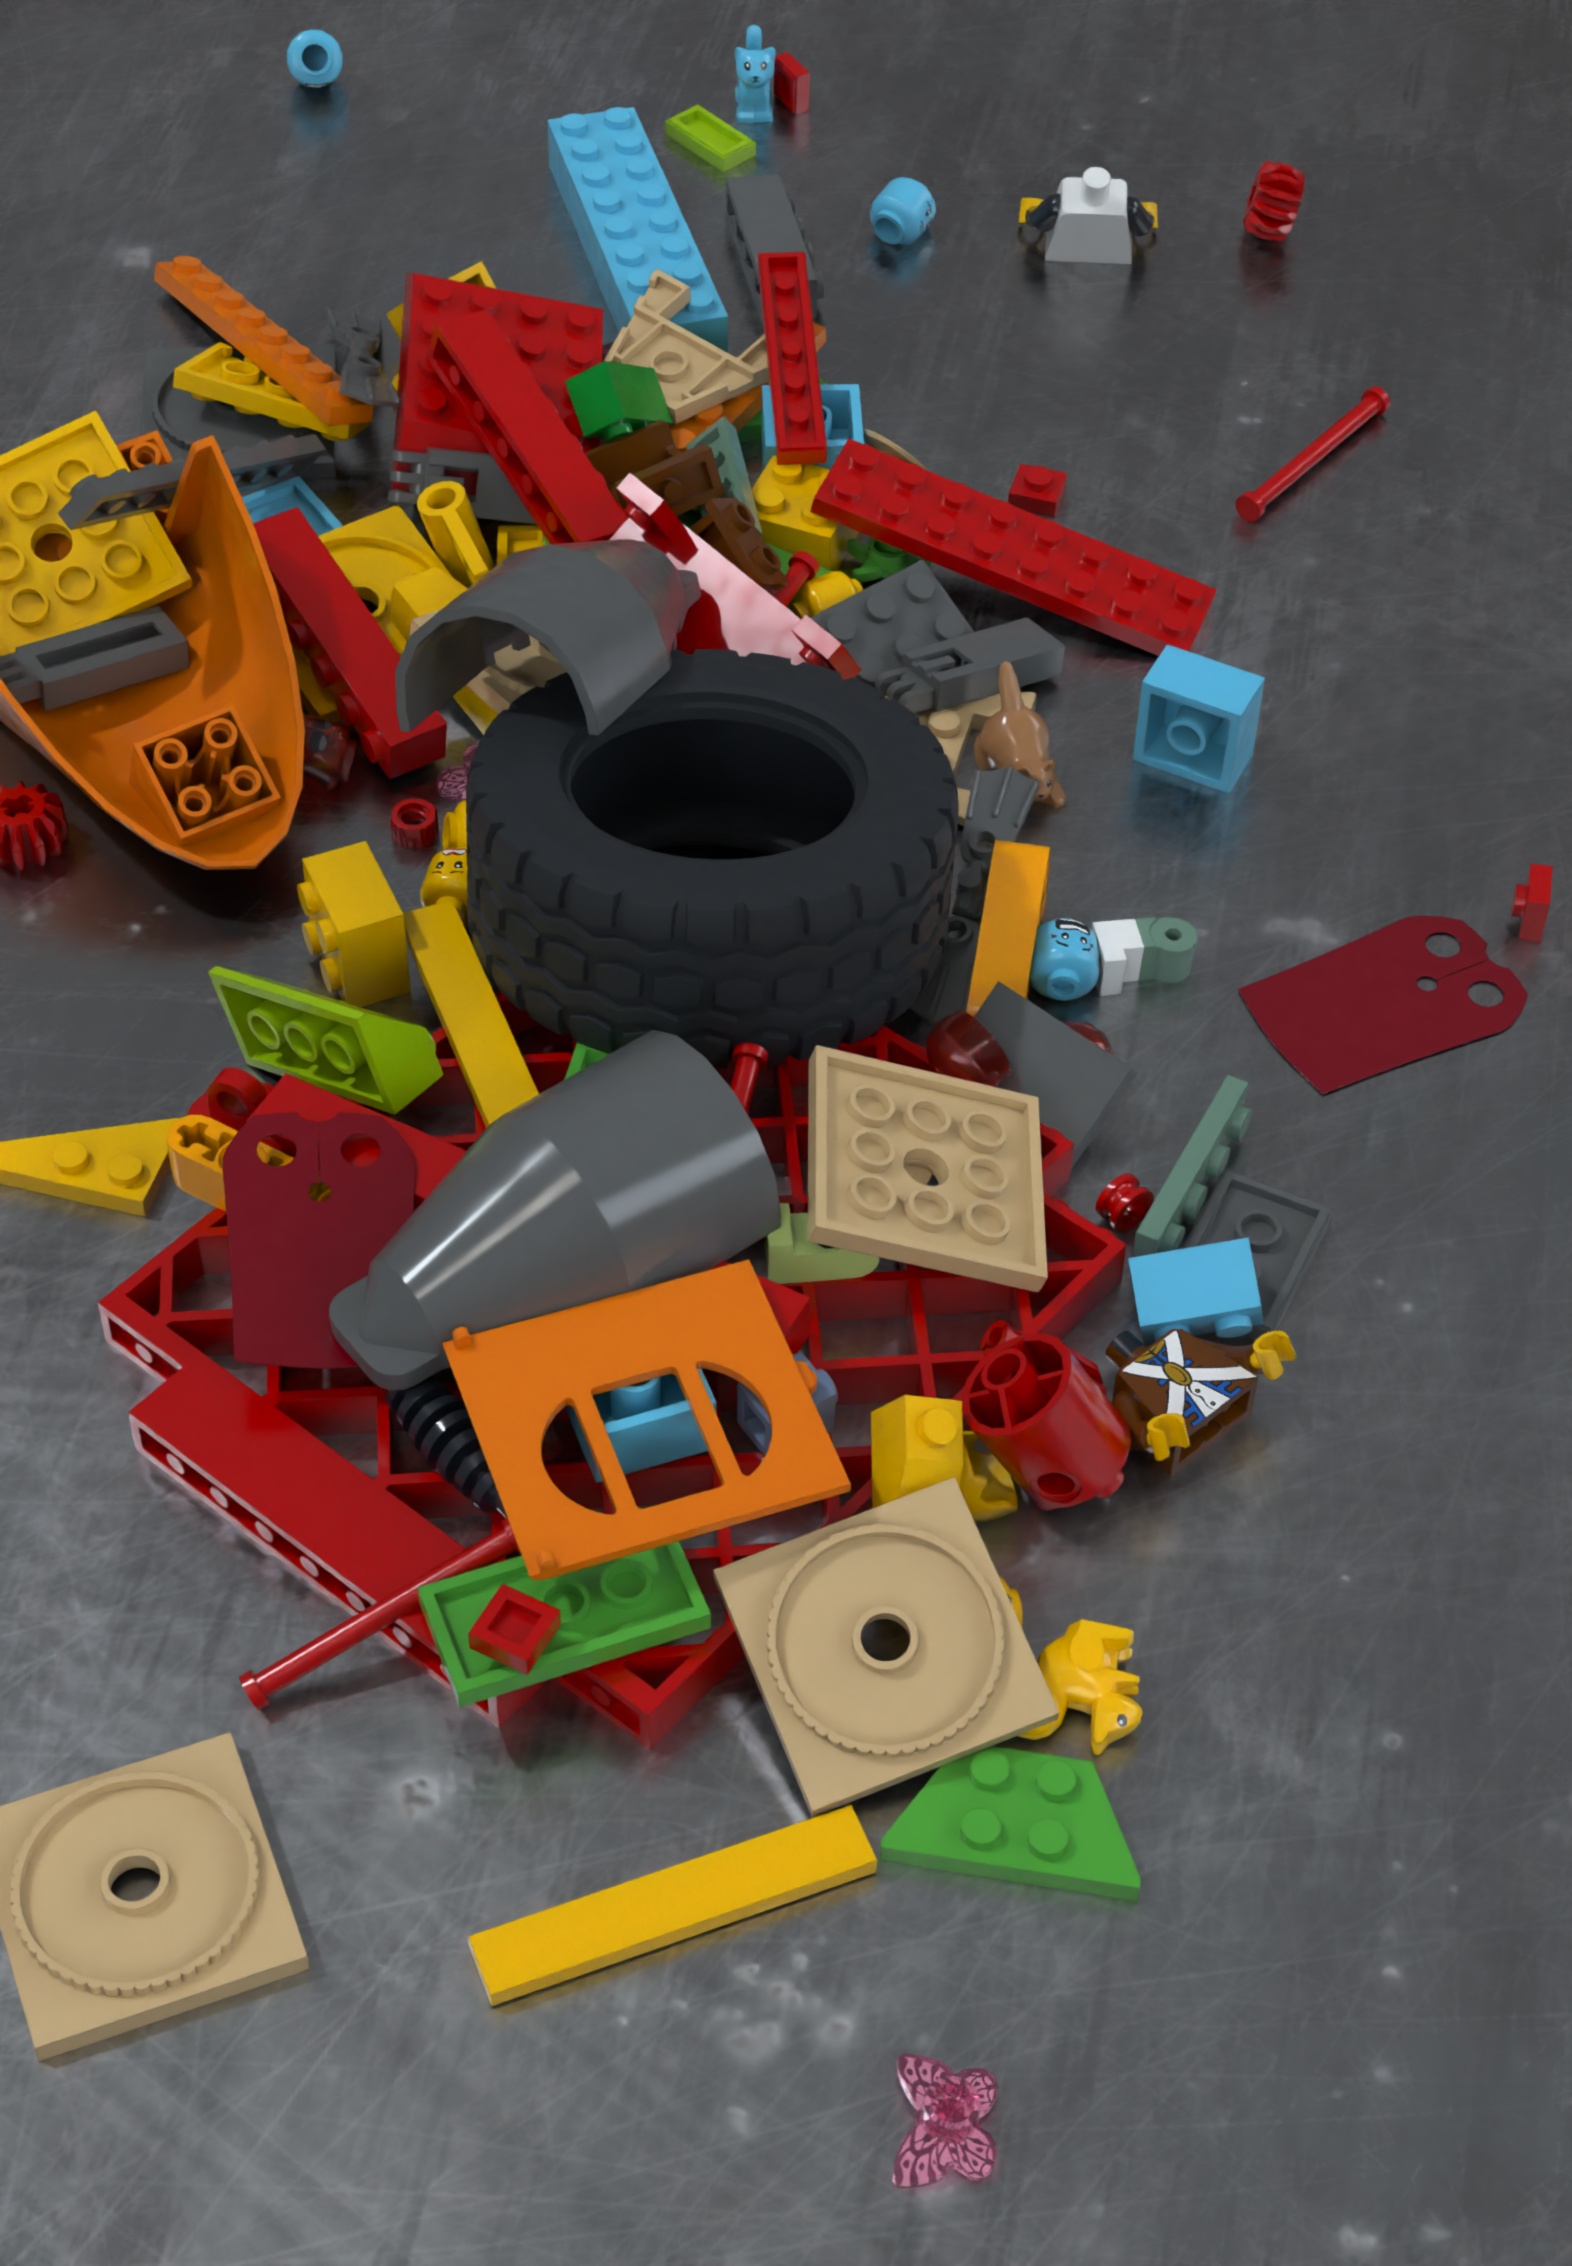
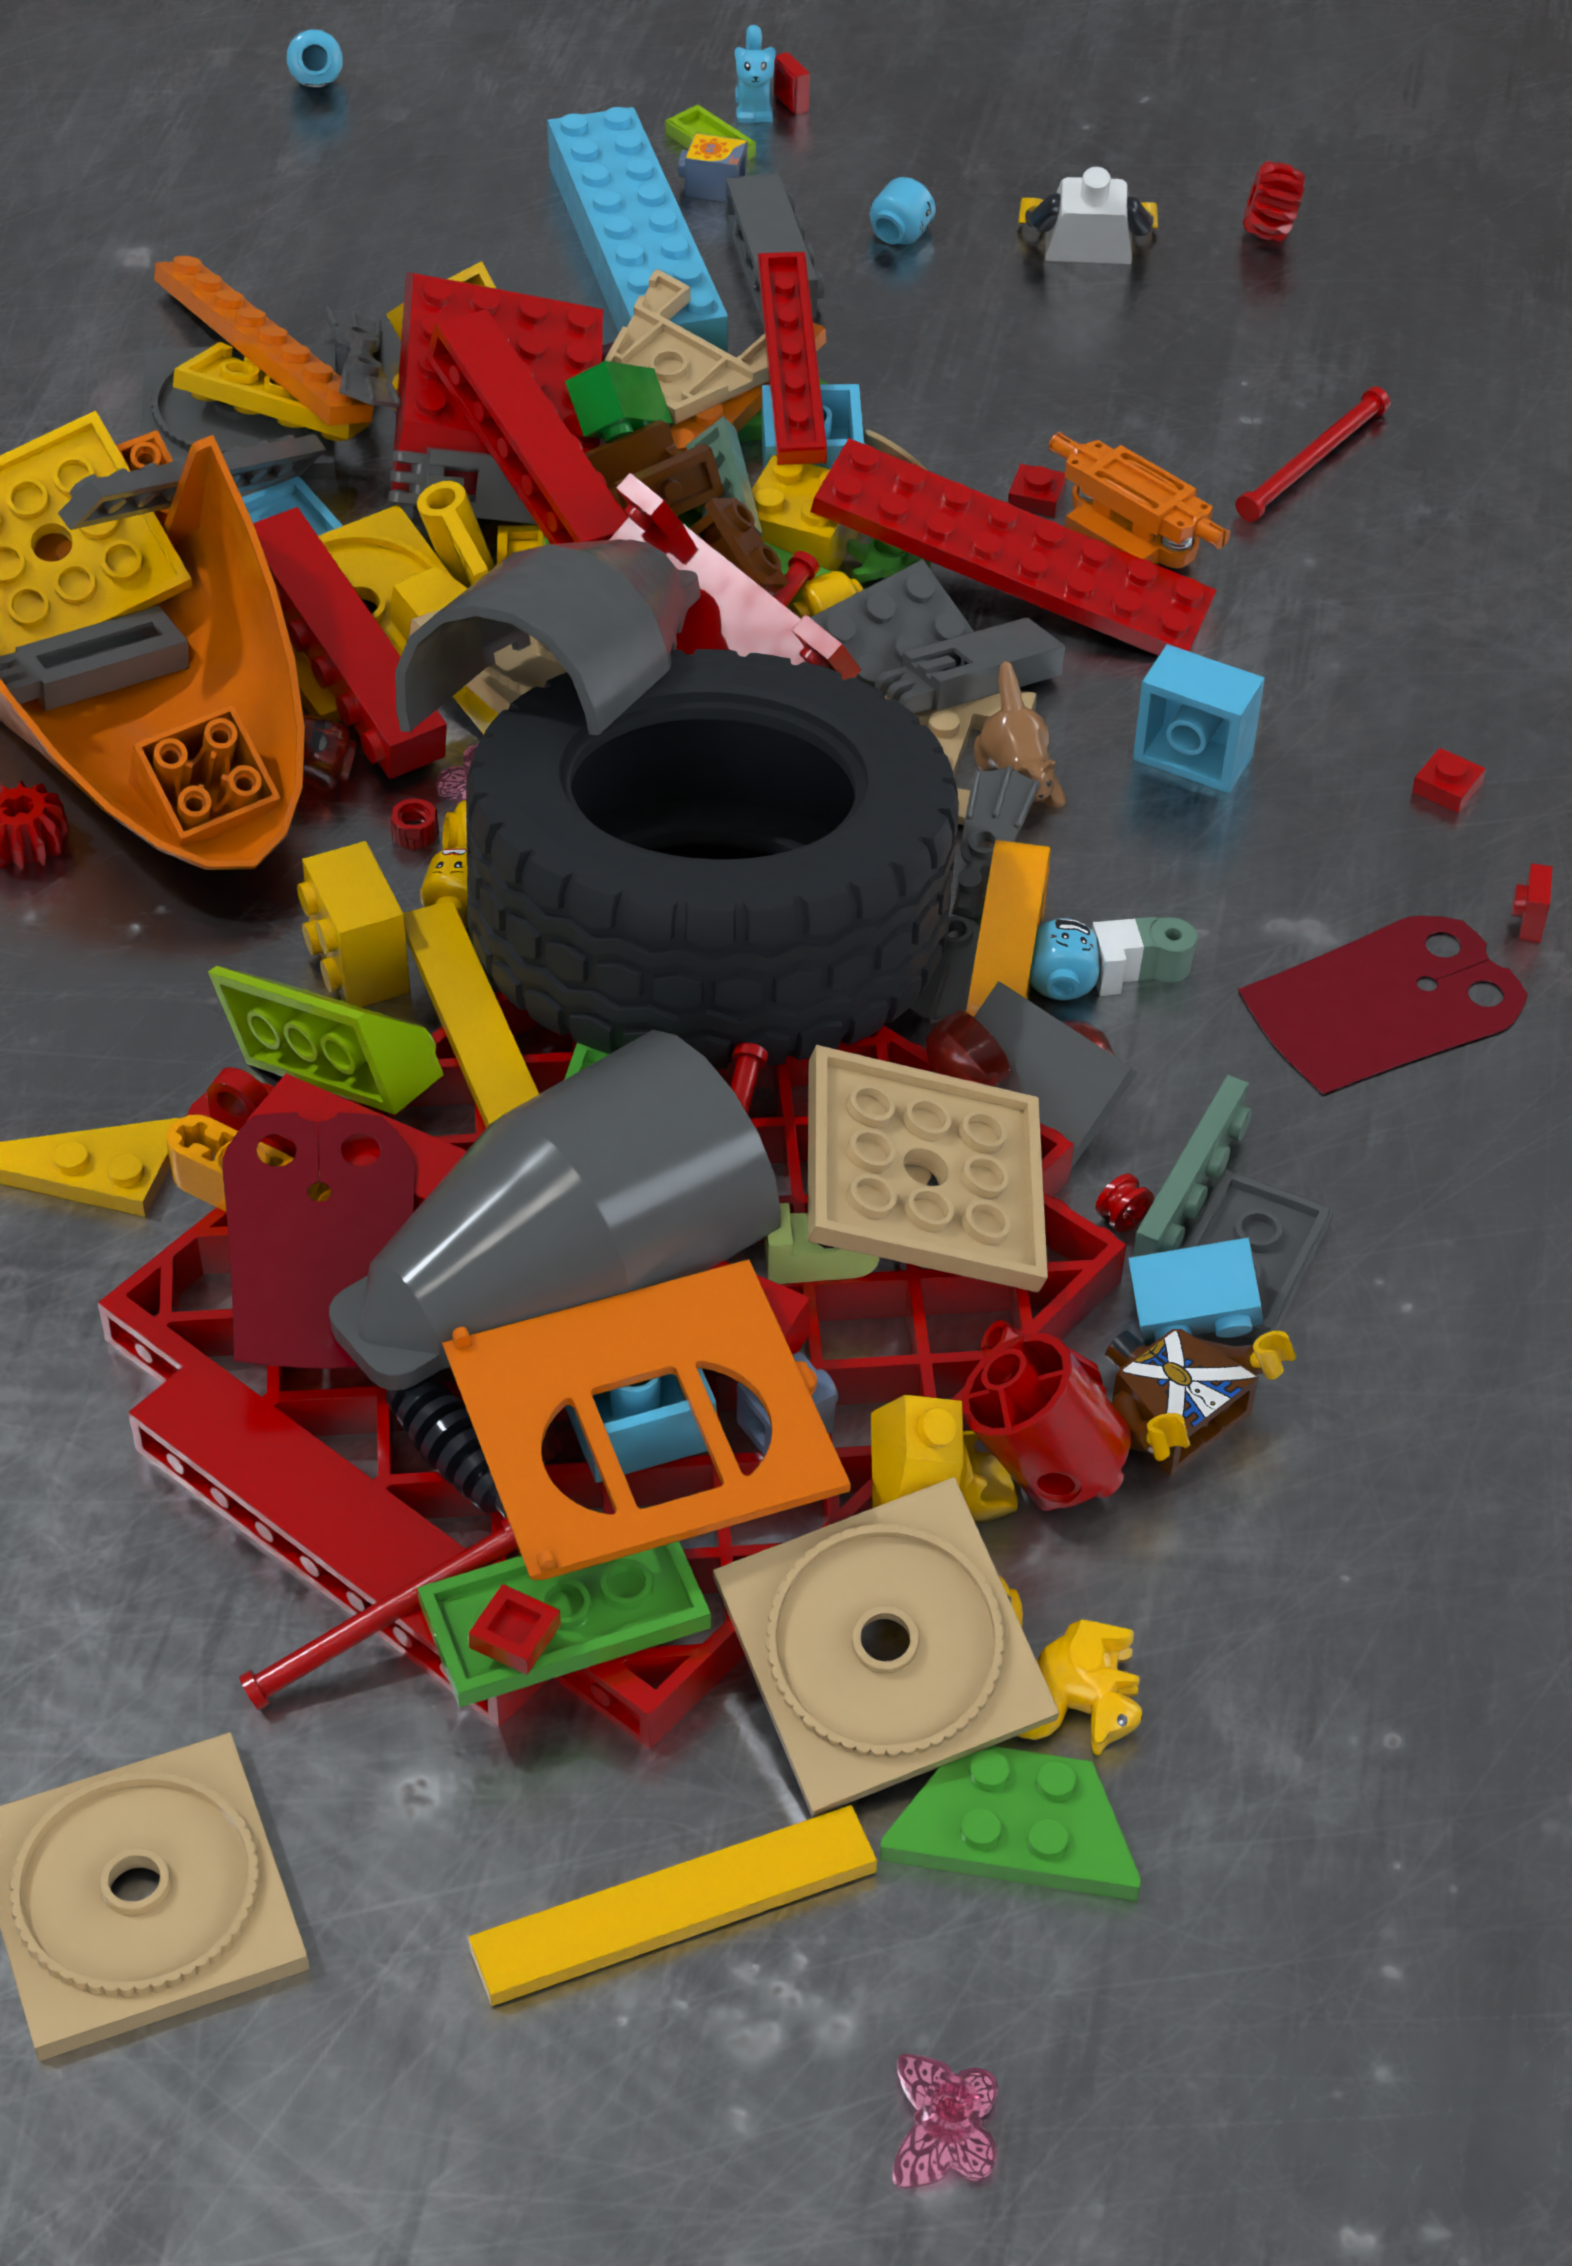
none -> sand blue brick [678,133,747,202]
none -> orange piece [1048,432,1231,568]
none -> red plate [1412,748,1486,813]

